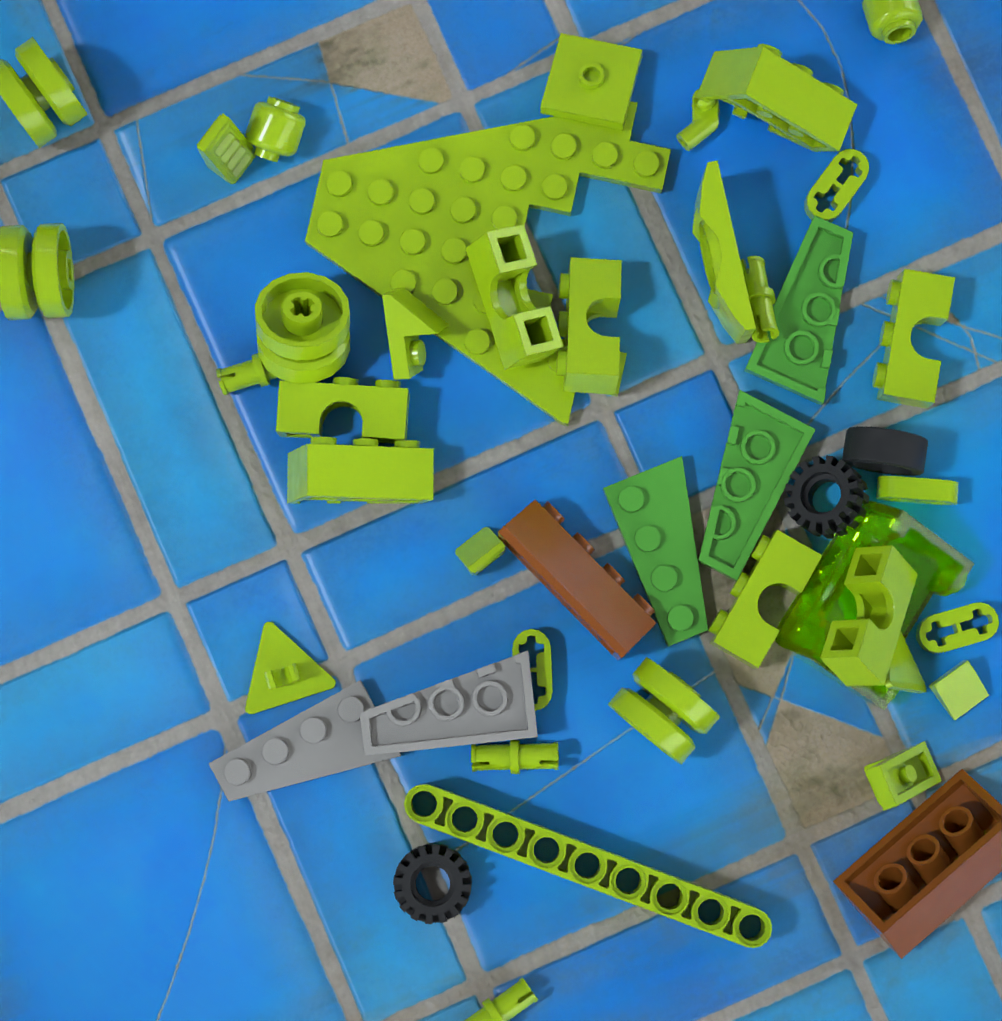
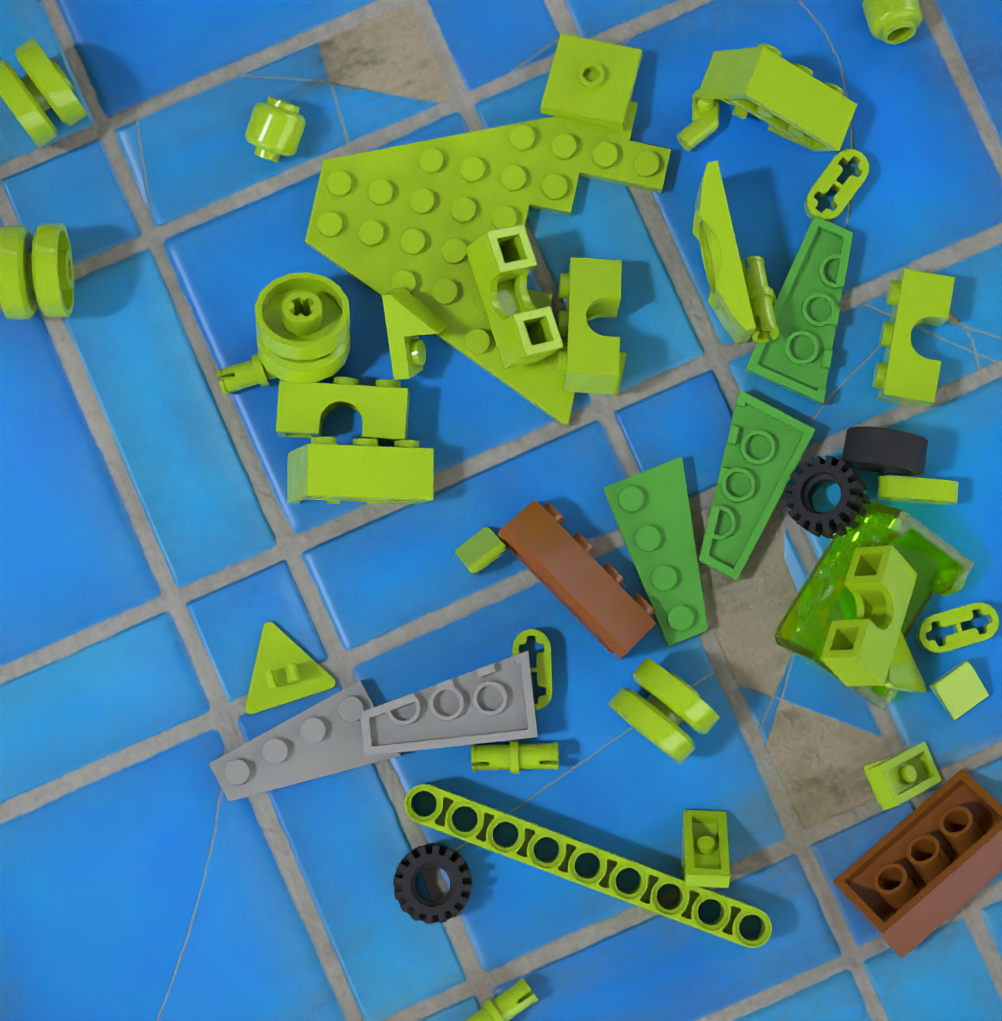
lime slope [197,113,256,184] -> none
lime arch [708,530,823,669] -> none
none -> lime slope [681,810,730,888]

